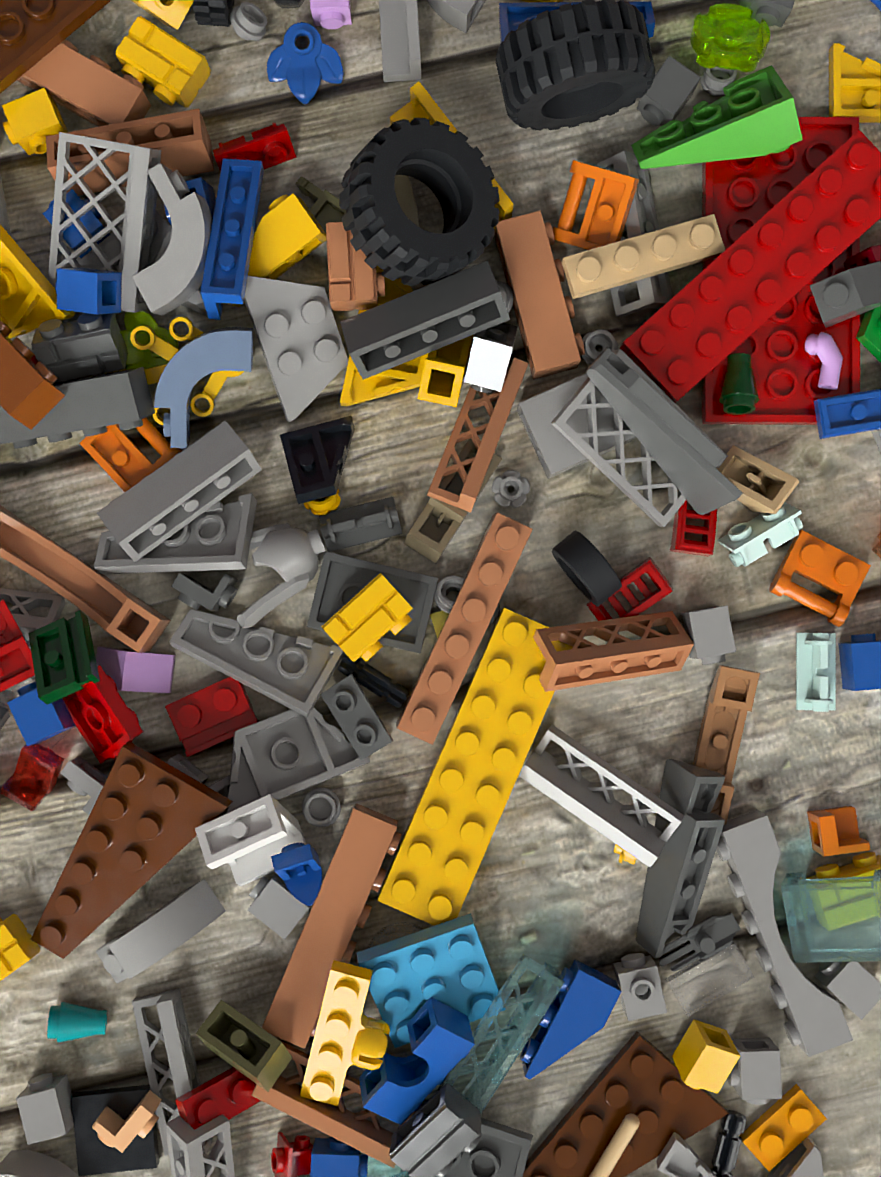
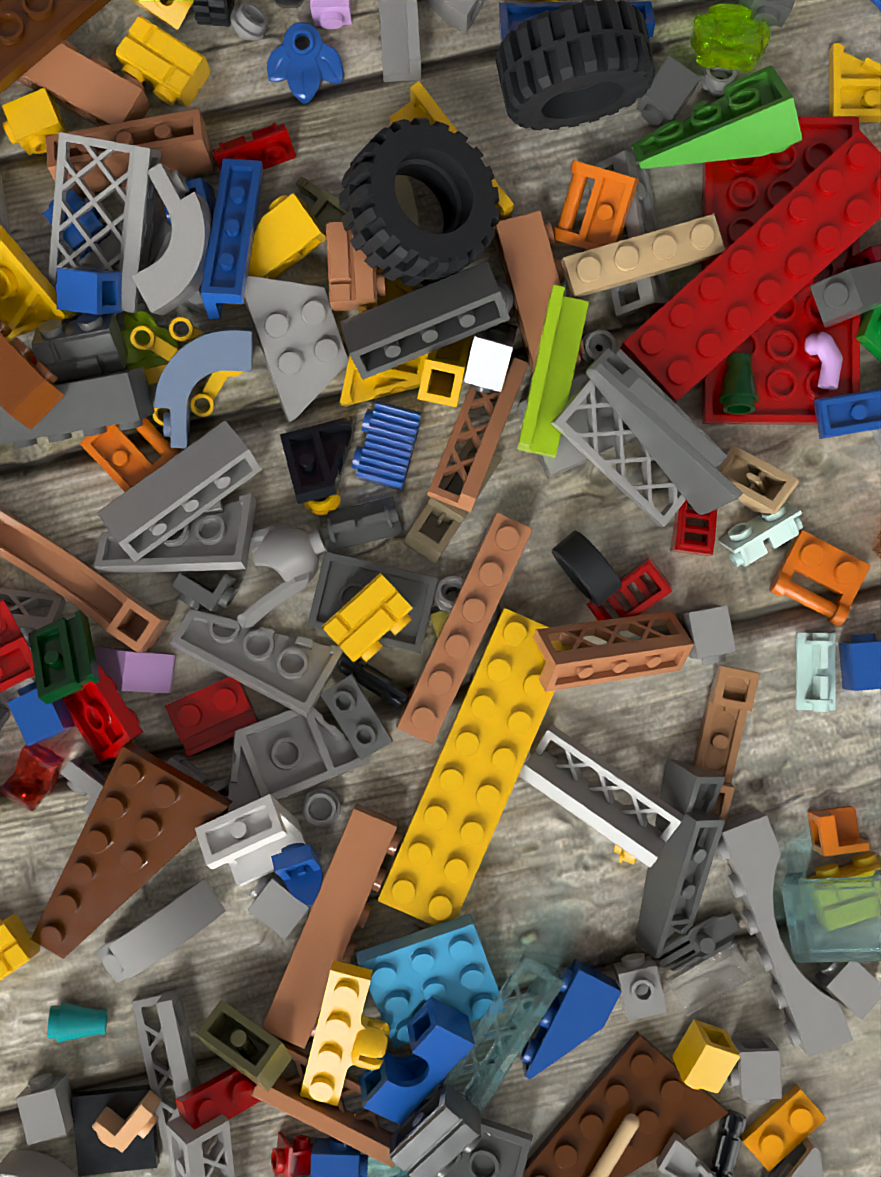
light grey plate [492,470,530,508] -> none
none -> blue brick [352,400,422,491]
none -> lime fence [516,285,589,458]

